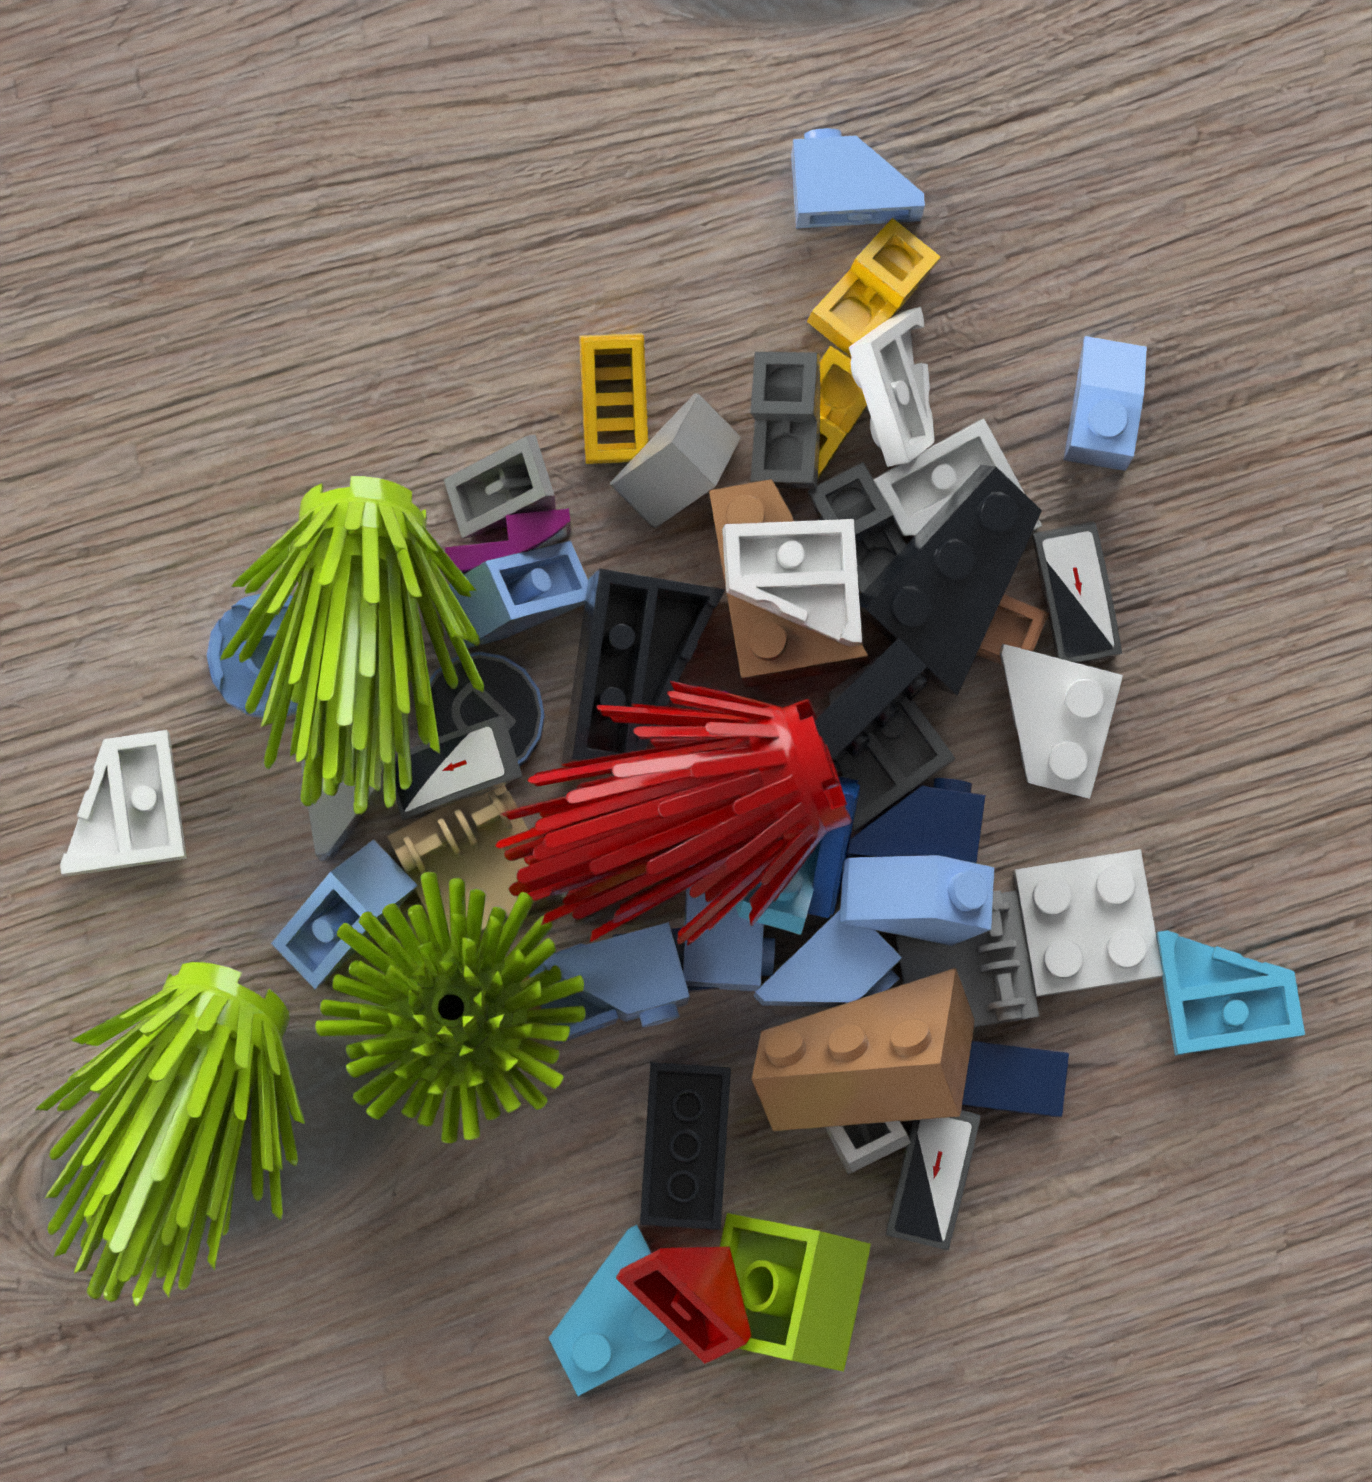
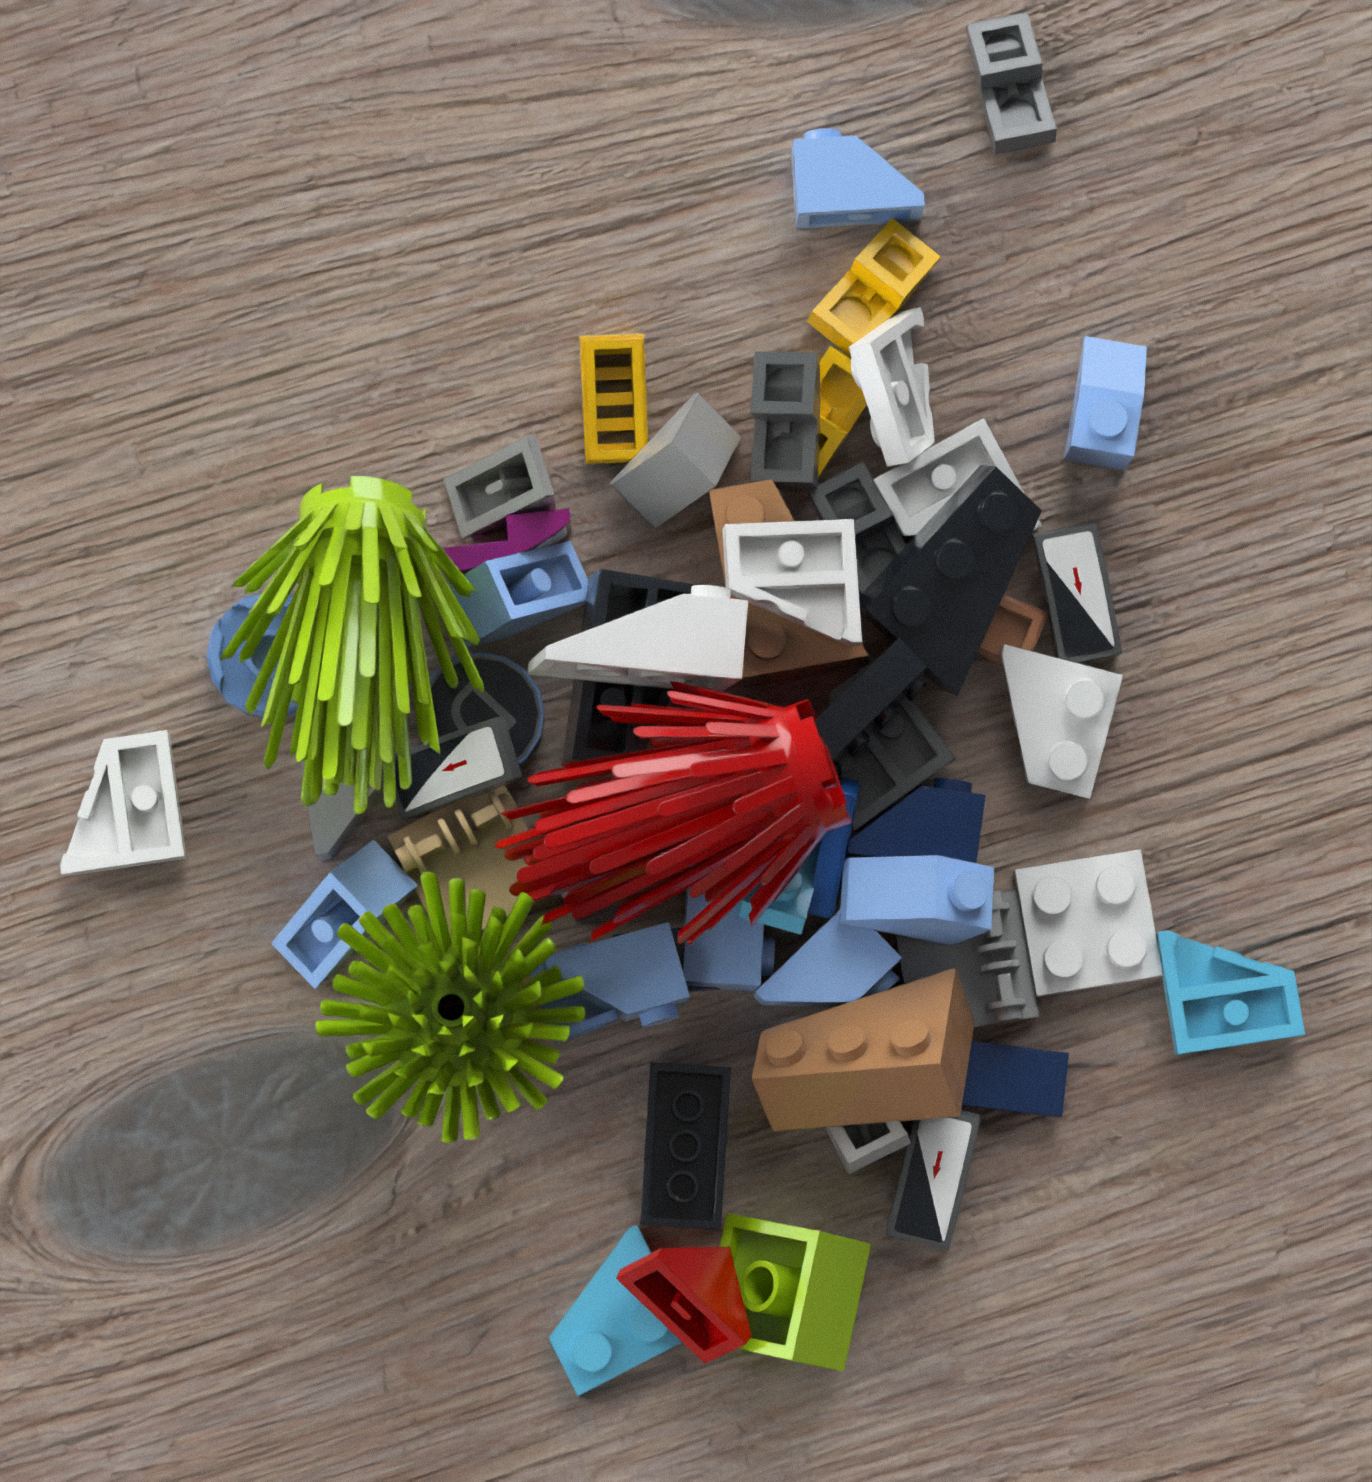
lime plant [35,962,305,1307] -> none
none -> white slope [528,585,748,692]
none -> slope [966,12,1057,155]

